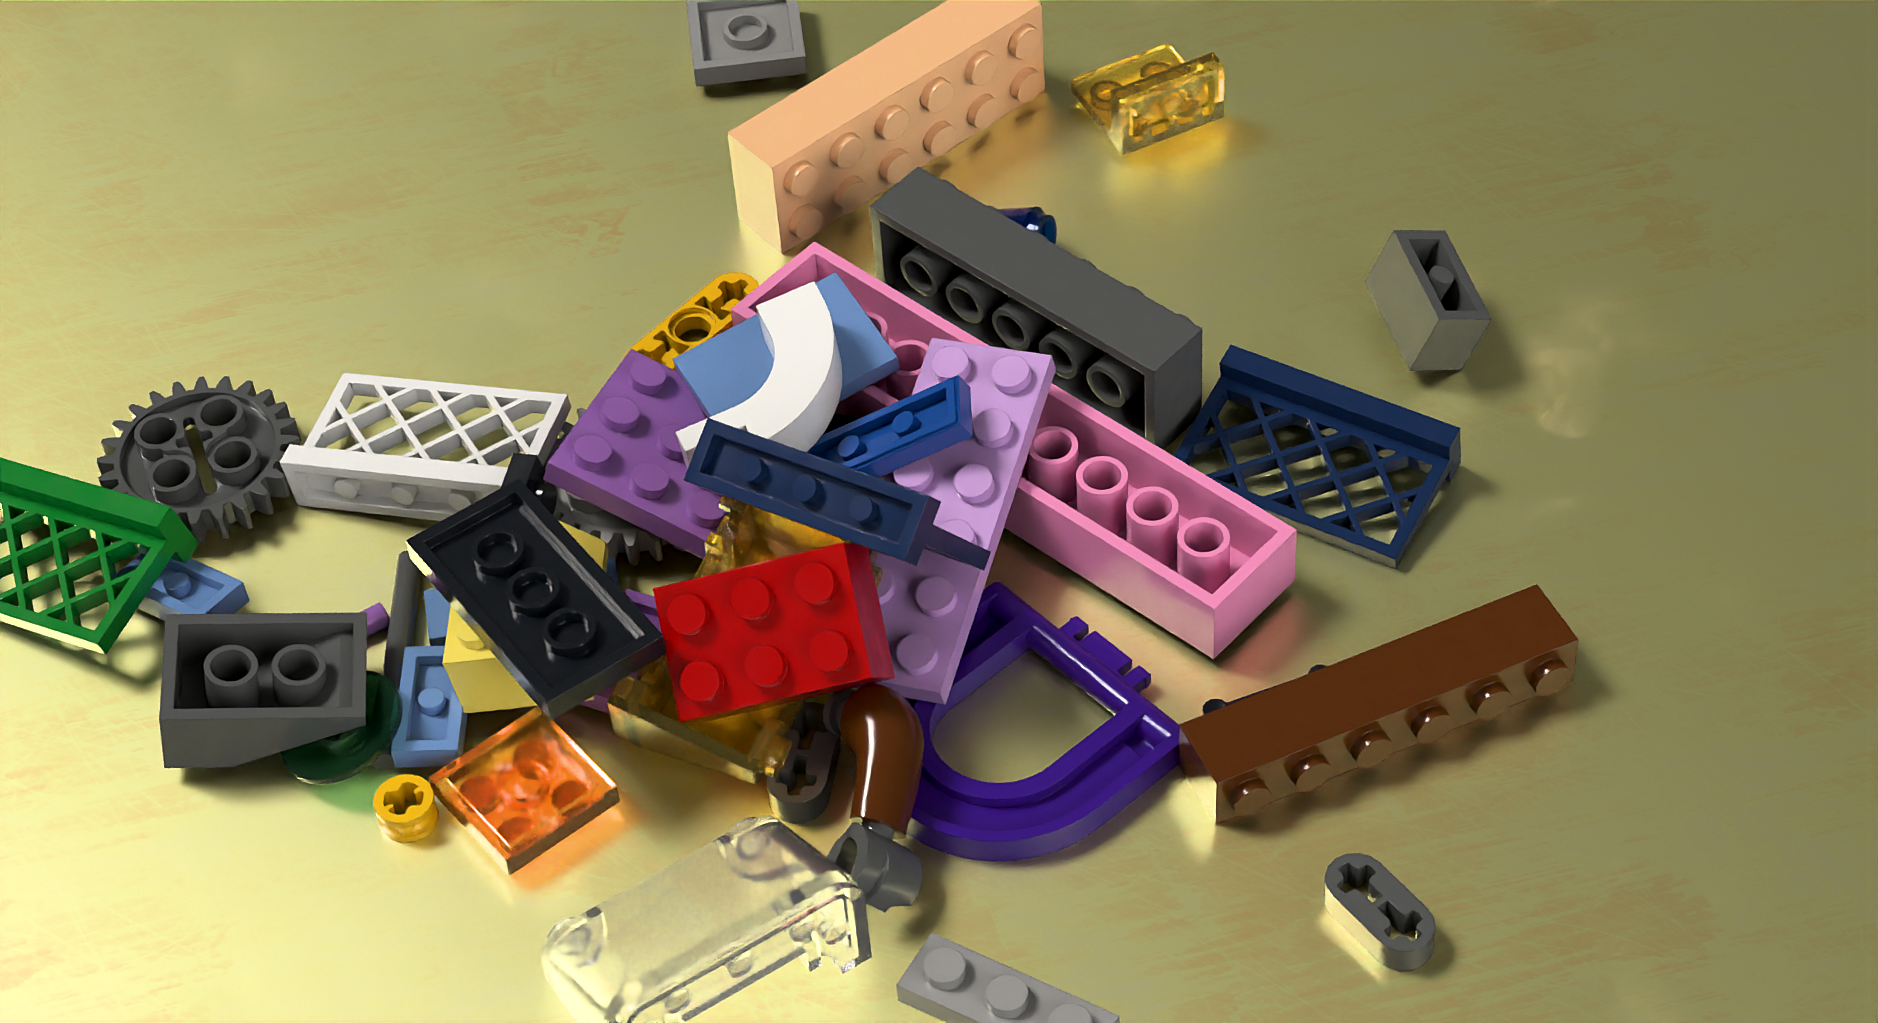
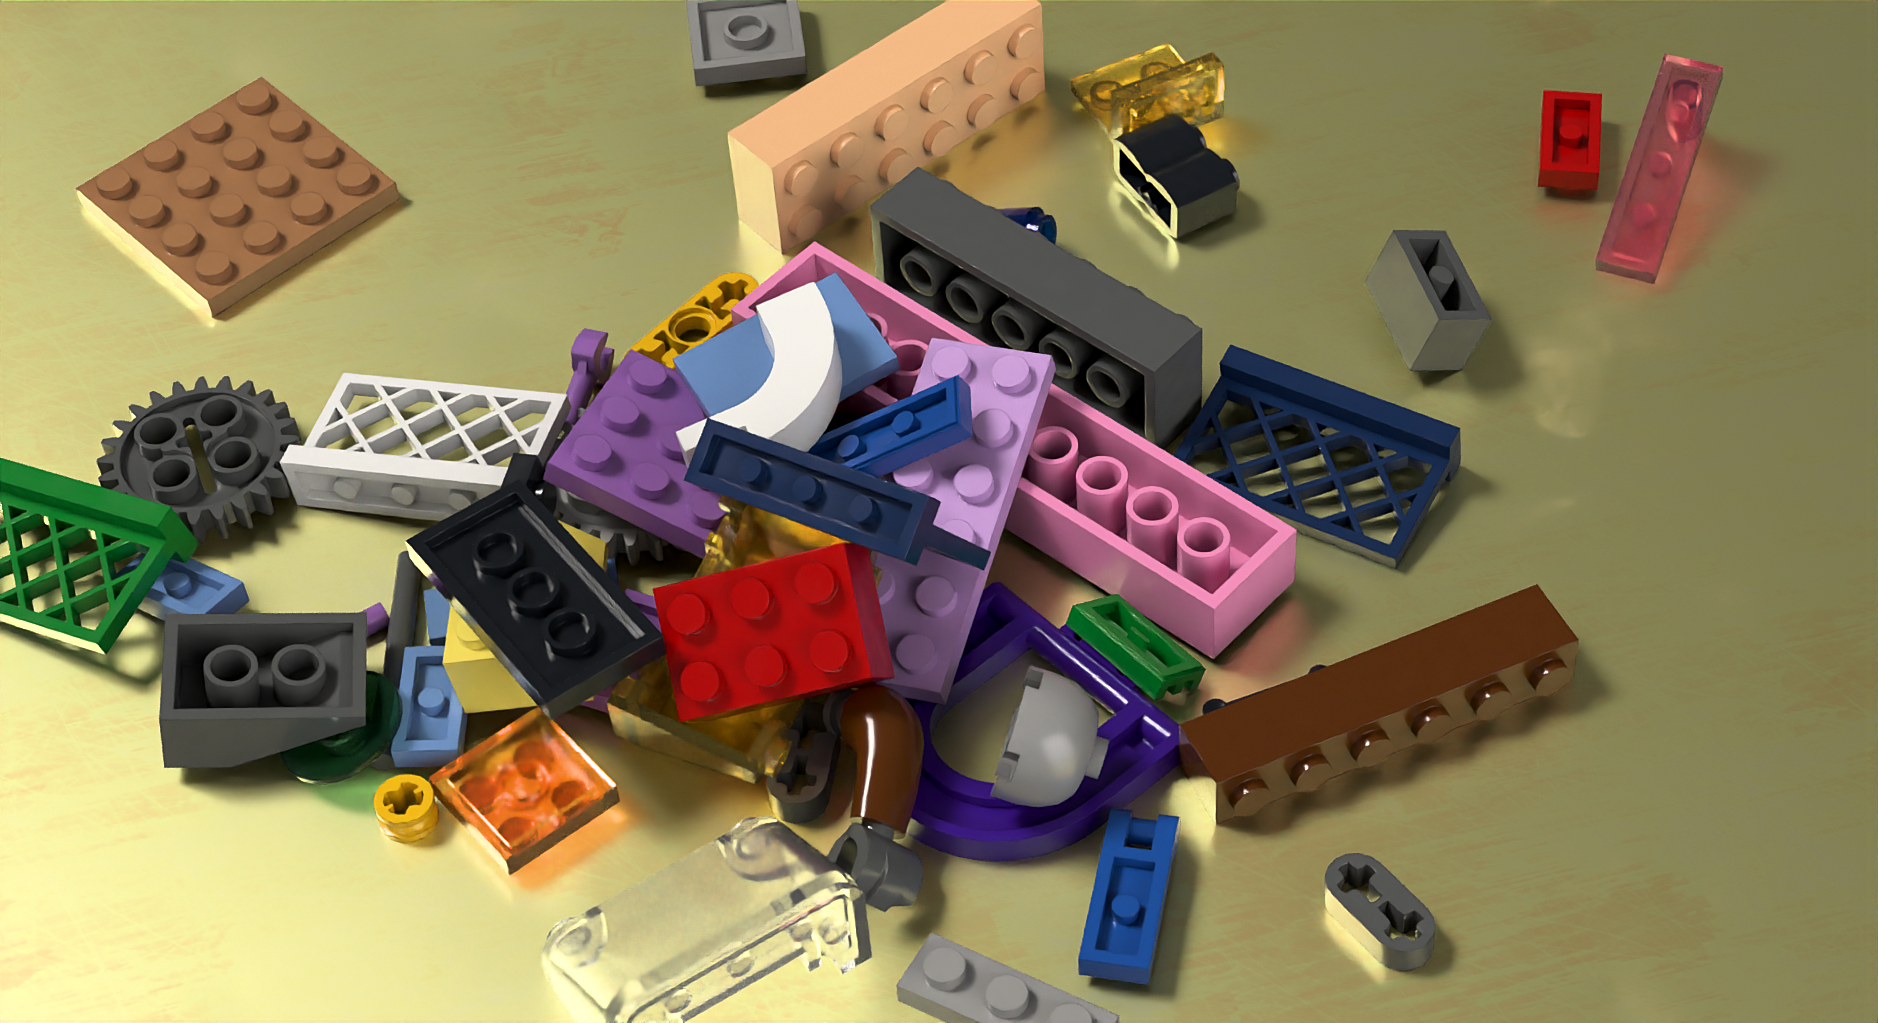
none -> medium nougat plate [76,77,400,318]
none -> medium lavender bar [558,328,615,437]
none -> light grey cylinder [990,666,1109,808]
none -> green tile [1066,594,1206,700]
none -> blue plate [1078,808,1181,985]
none -> black brick [1113,113,1240,238]
none -> red plate [1538,90,1602,190]
none -> clear pink piece [1595,54,1723,284]

